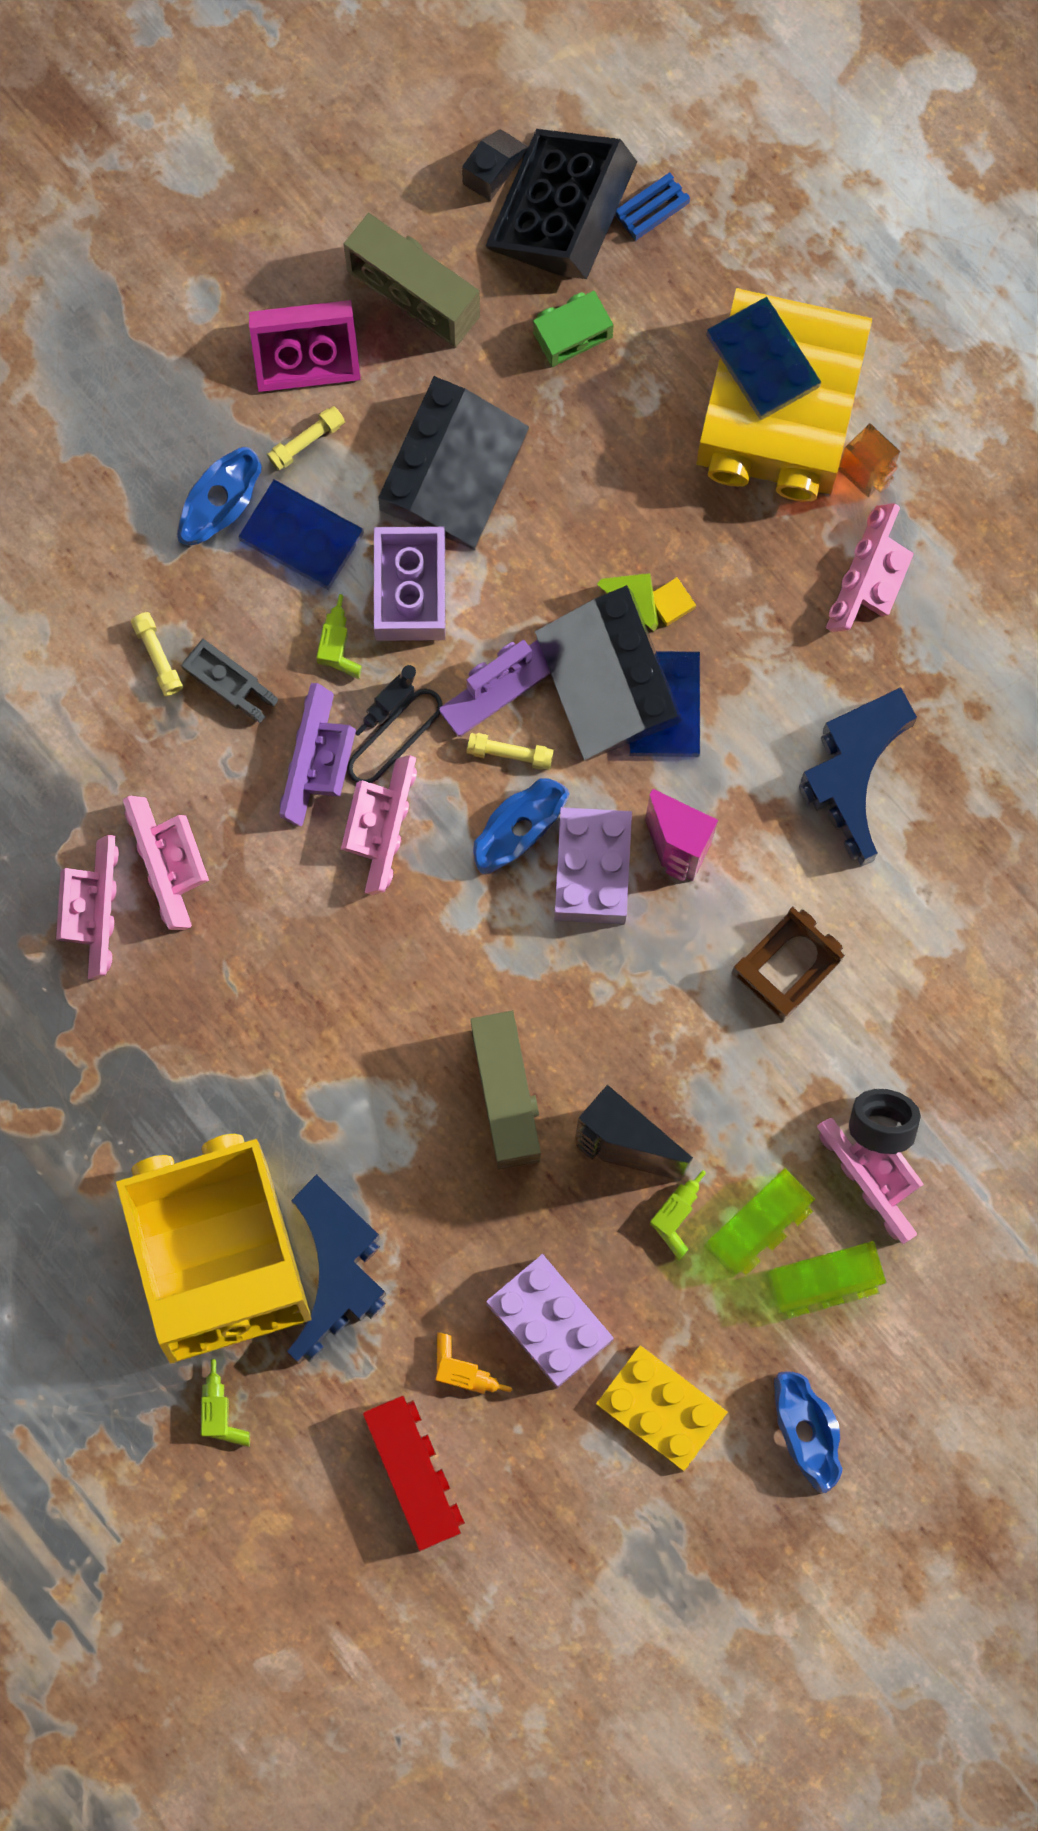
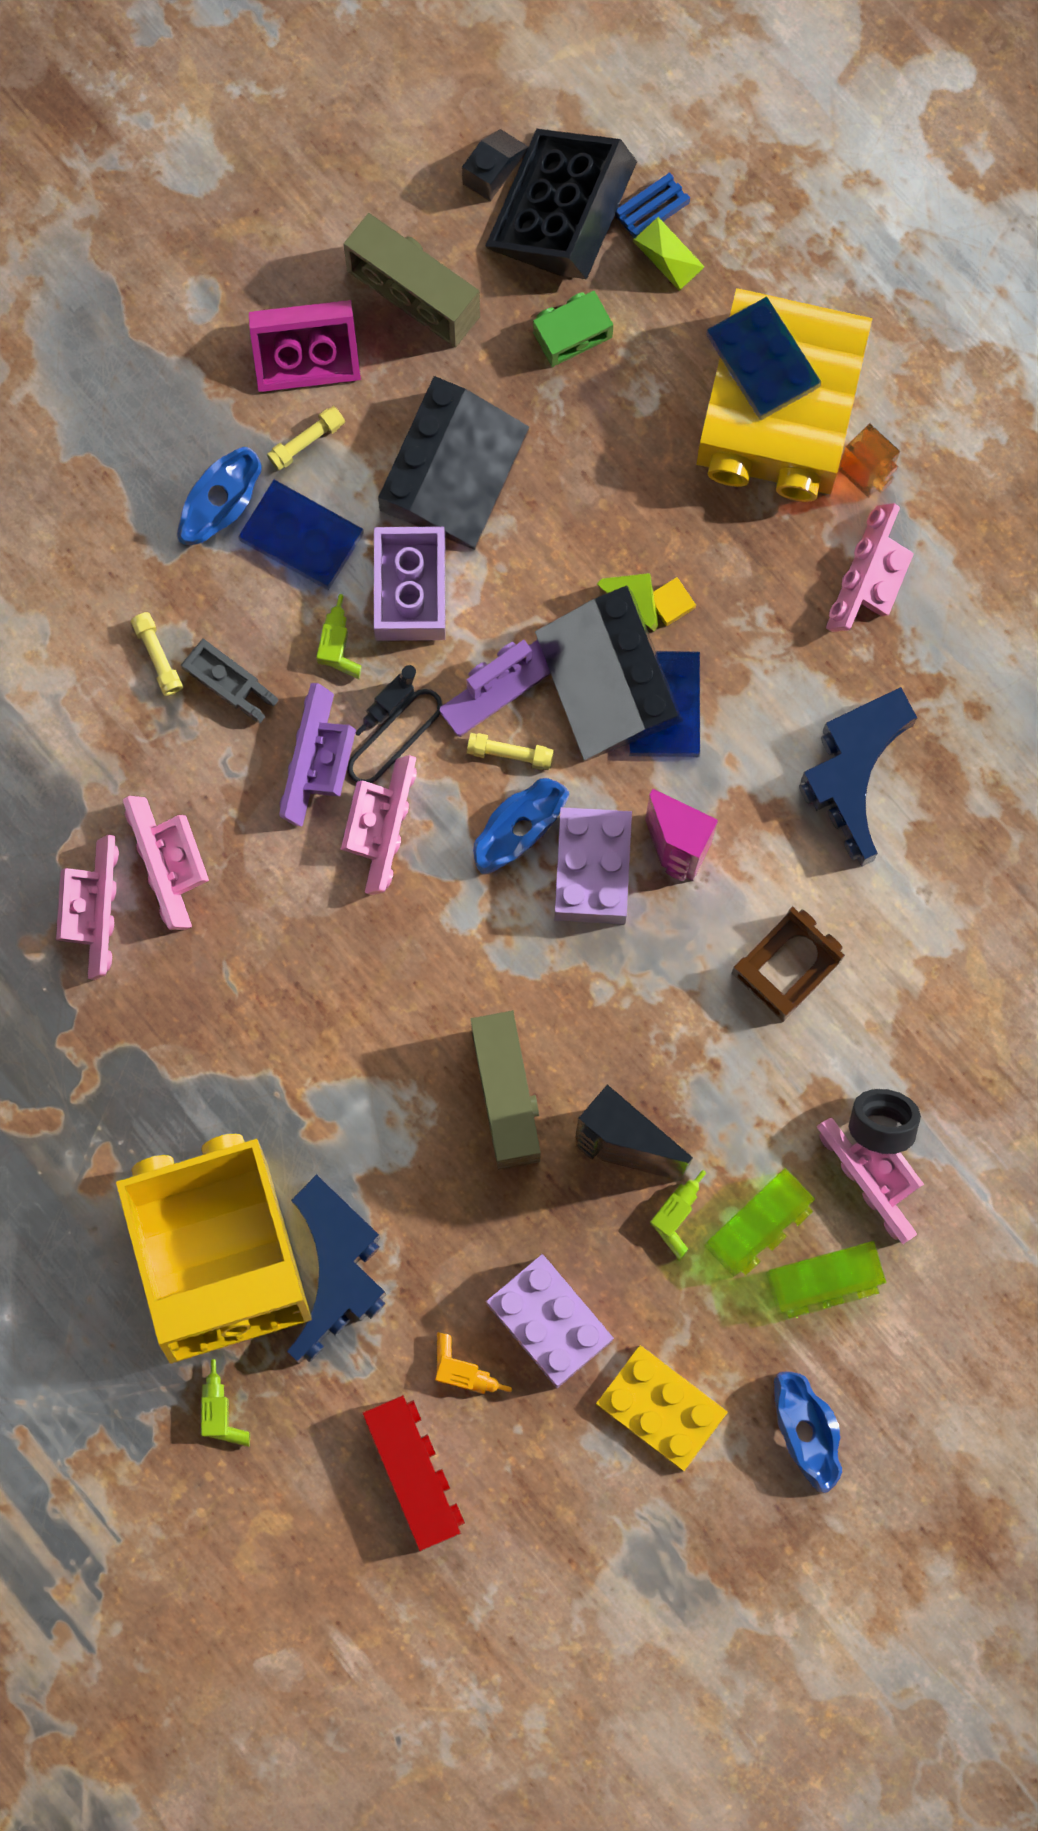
none -> lime slope [633,217,704,291]

